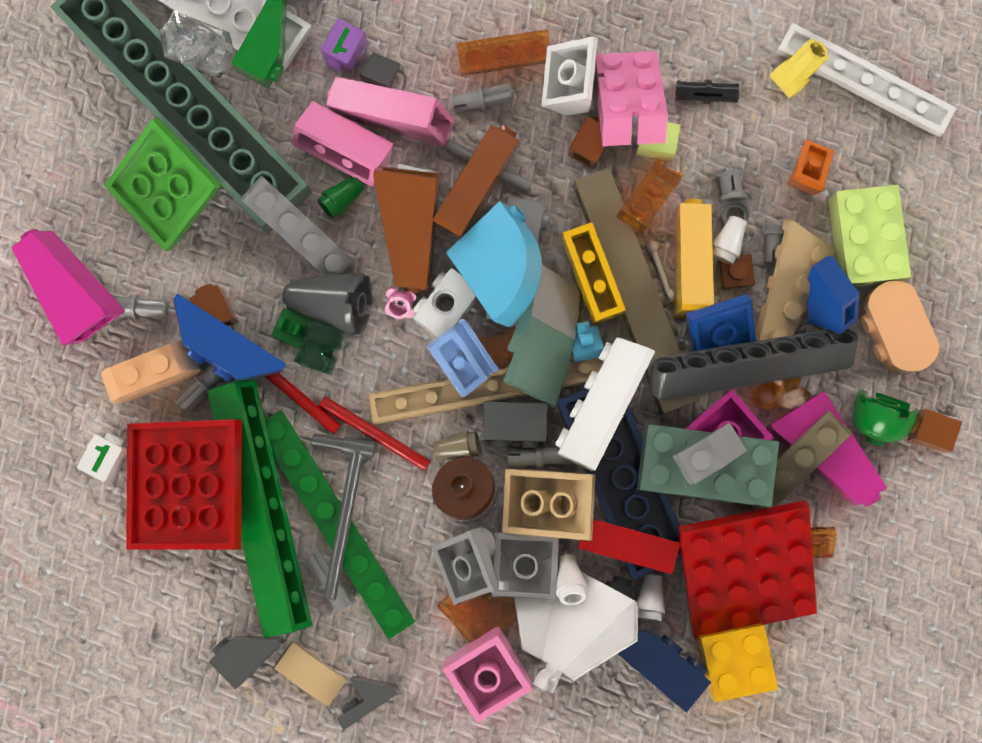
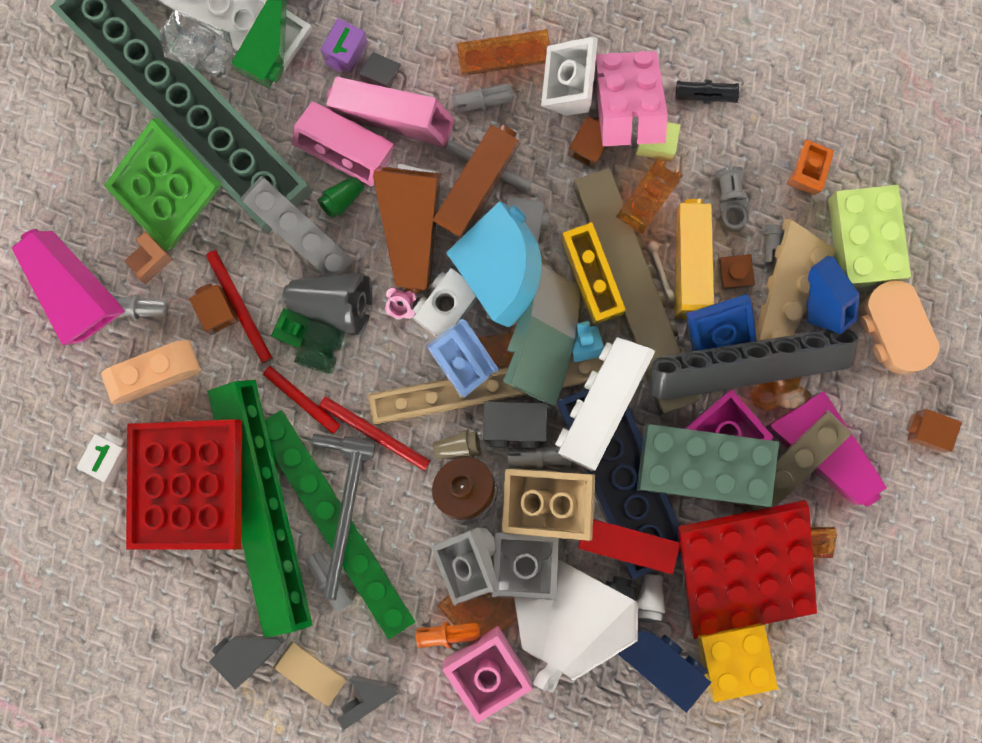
blue wedge [174,294,287,382] -> none
light grey axle [175,365,222,413] -> none
white cone [556,554,588,605] -> none
light grey slope [672,422,747,485] -> none
white cone [712,216,747,265] -> none
light yellow piece [769,38,829,99] -> none
white plate [776,22,957,137] -> none
green cylinder [852,390,919,446] -> none
none -> nougat panel [125,232,173,284]
none -> red bar [205,250,273,364]
none -> orange axle [415,622,480,648]

